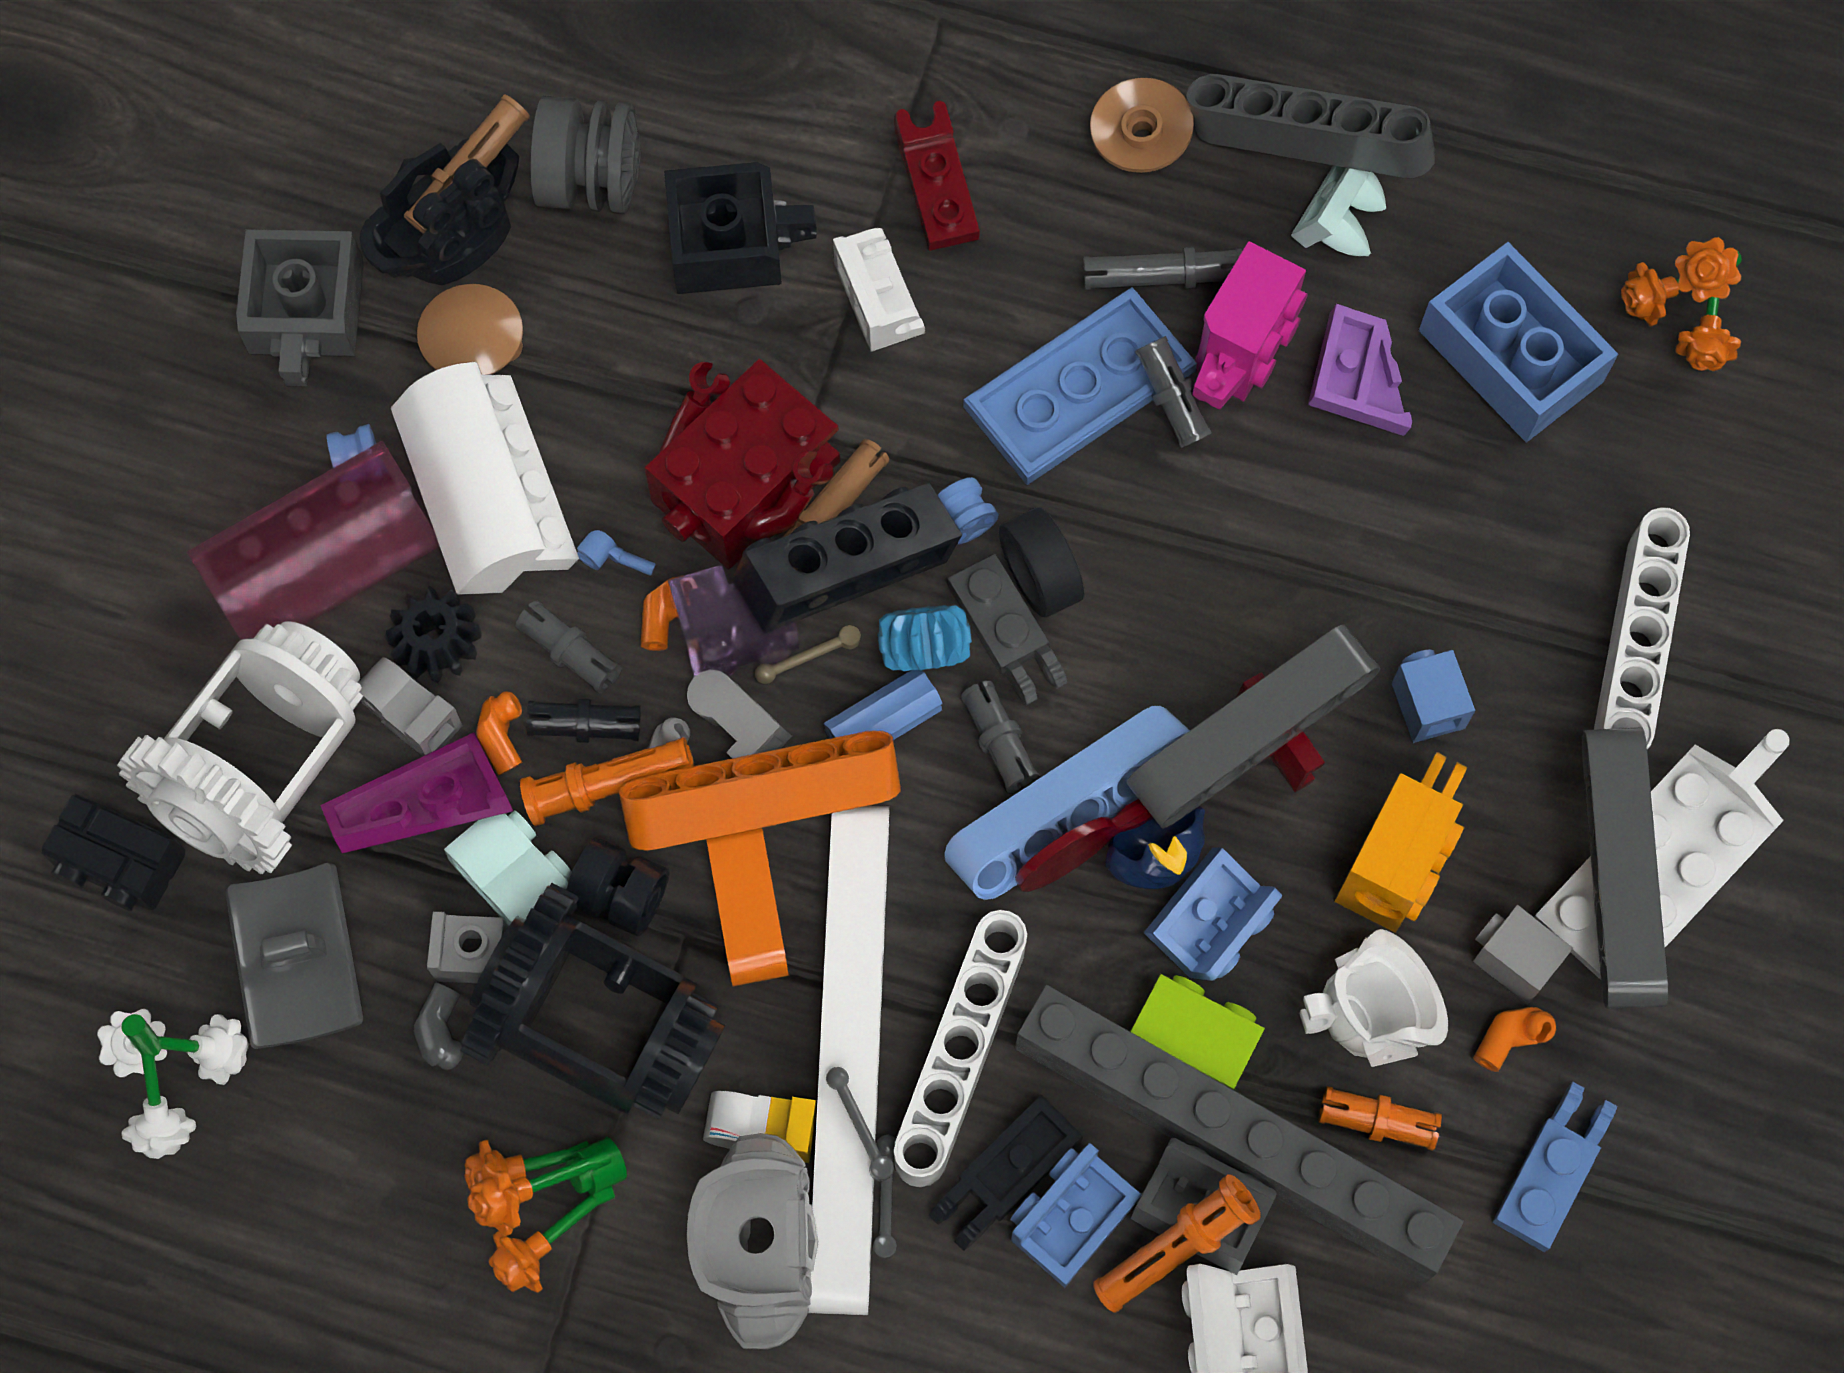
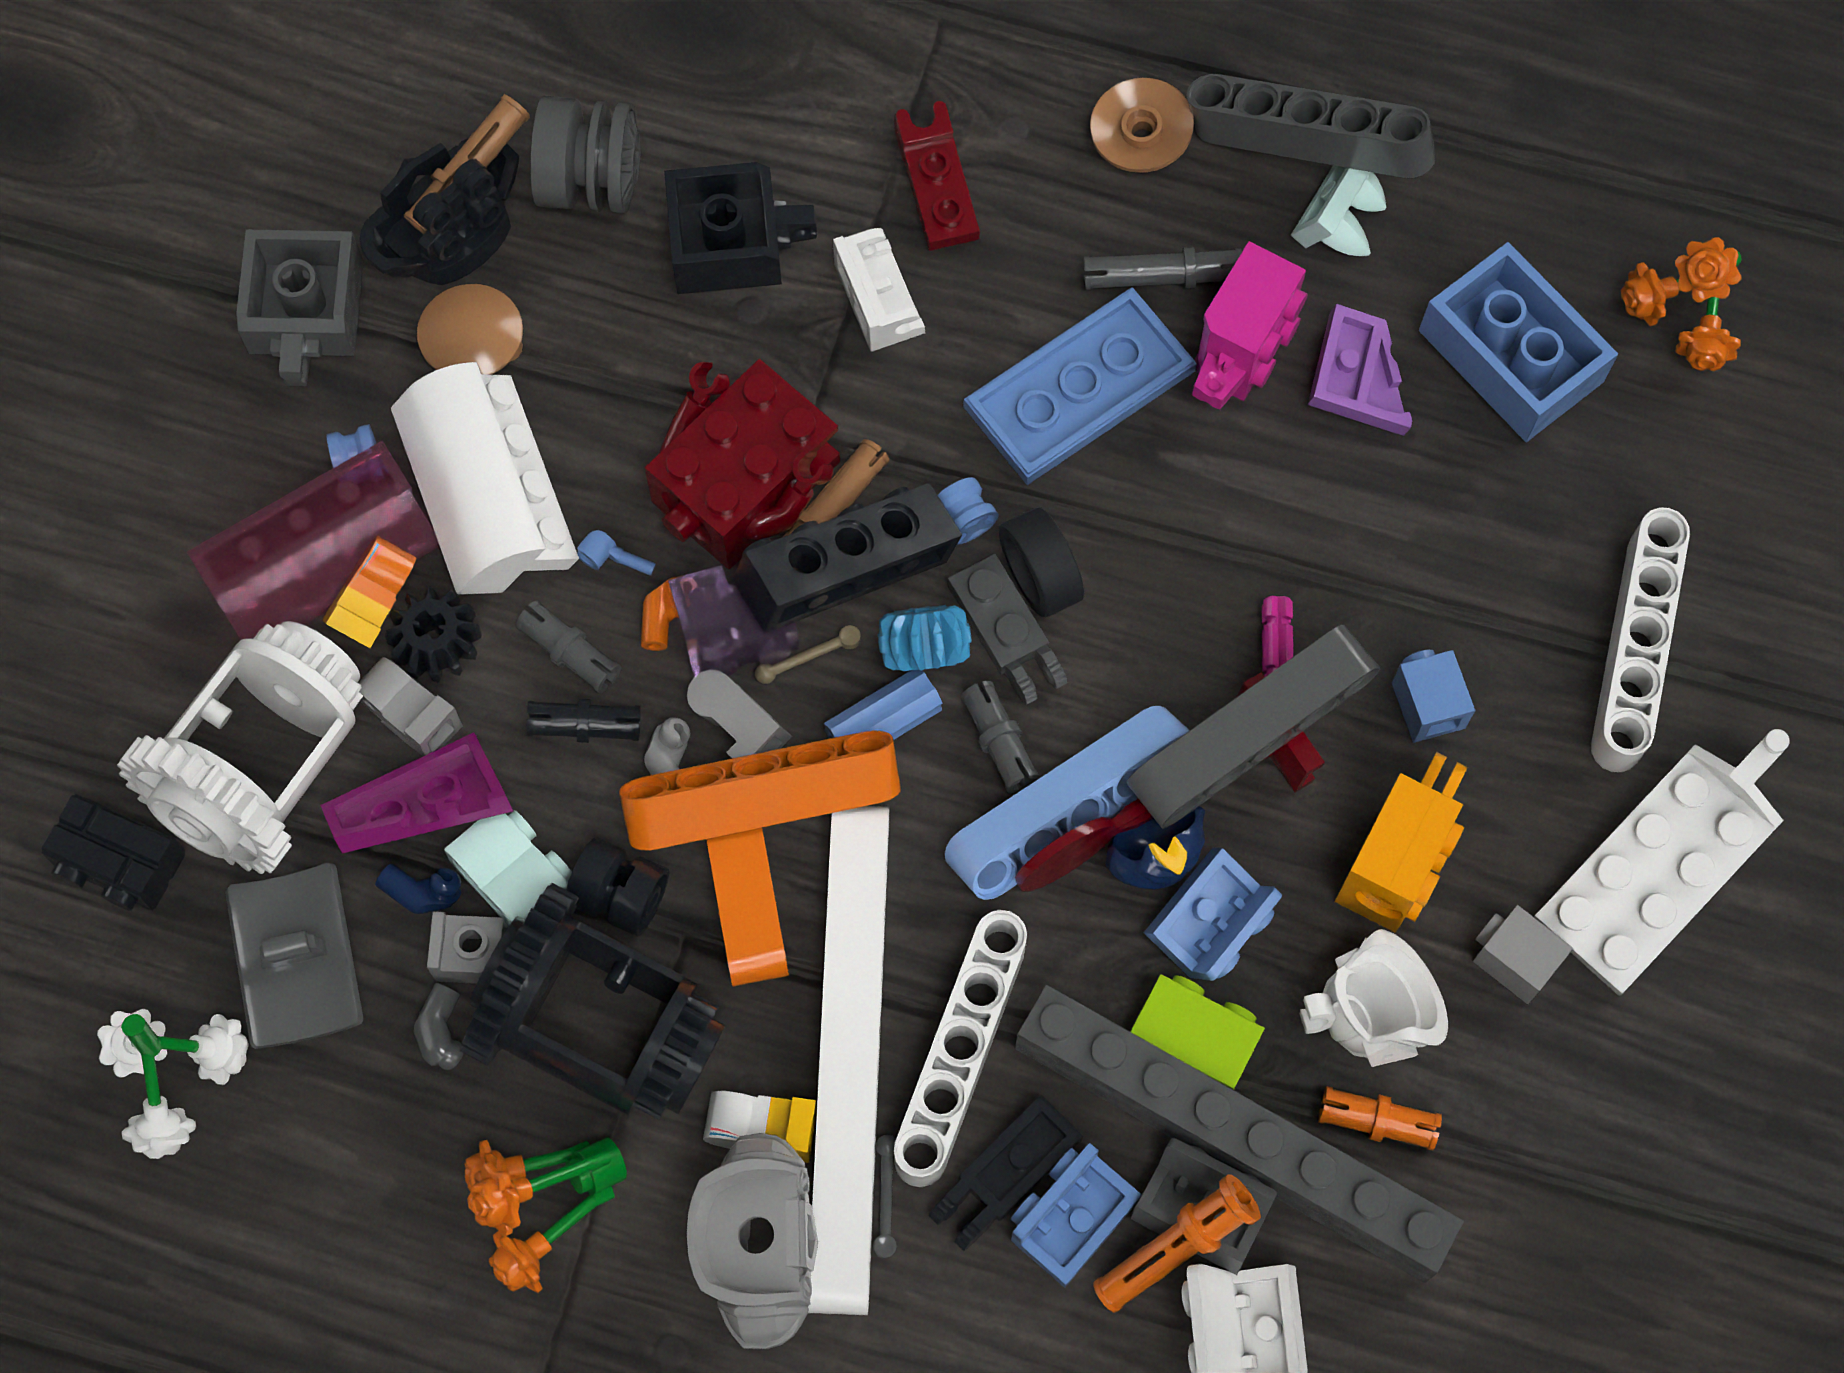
orange arm [476,691,523,776] -> none
orange pin [520,737,694,827] -> none
dark grey hinge [826,1067,894,1182] -> none
dark grey pin [1135,336,1212,448] -> none
orange arm [1473,1007,1556,1072] -> none
medium blue hinge [1492,1082,1617,1253] -> none
dark grey beam [1582,727,1668,1009] -> none
none -> leg [322,535,416,648]
none -> dark blue arm [375,864,461,914]
none -> dark pink axle [1262,596,1294,677]

